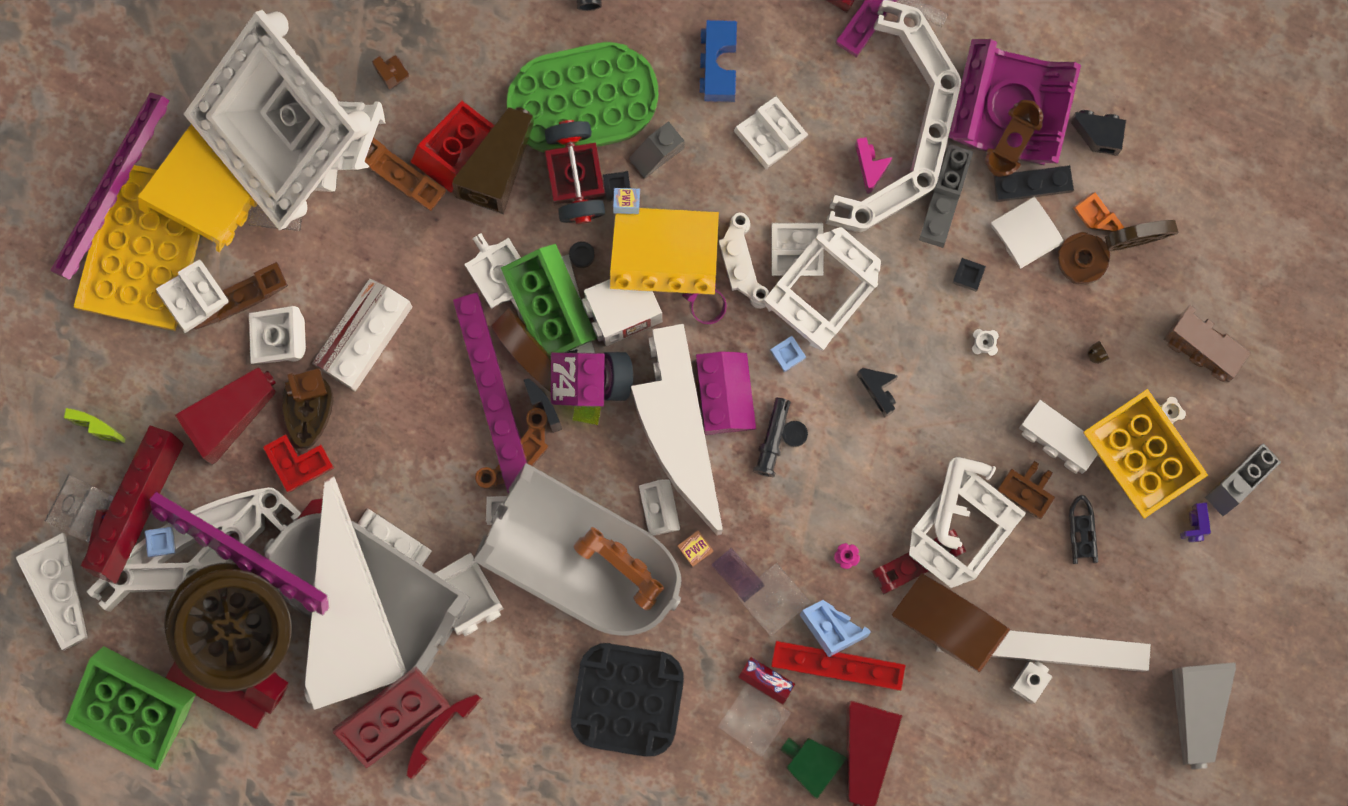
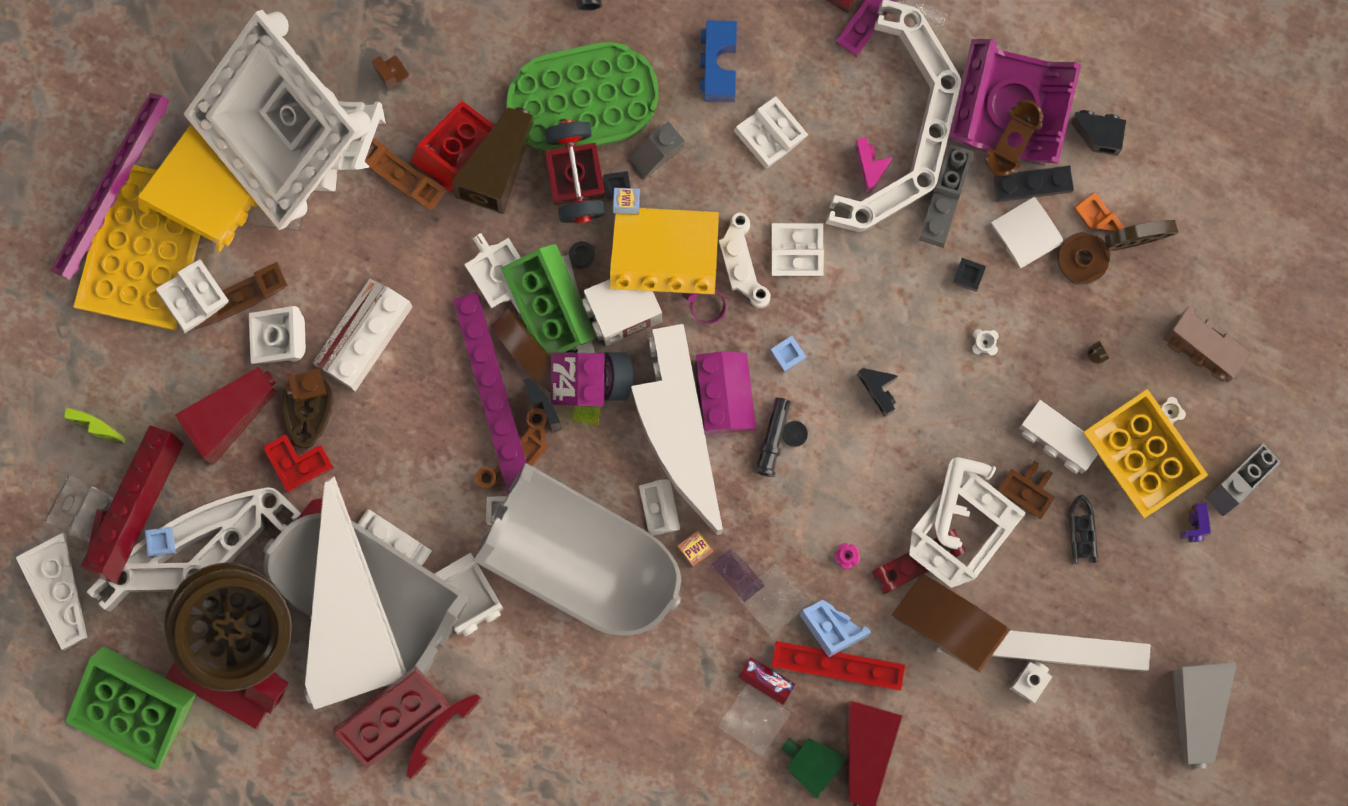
magenta plate [150,492,329,616] -> none
black tile [571,643,684,757] -> none
dark orange plate [573,527,664,611] -> none
white wedge [763,227,881,351] -> none

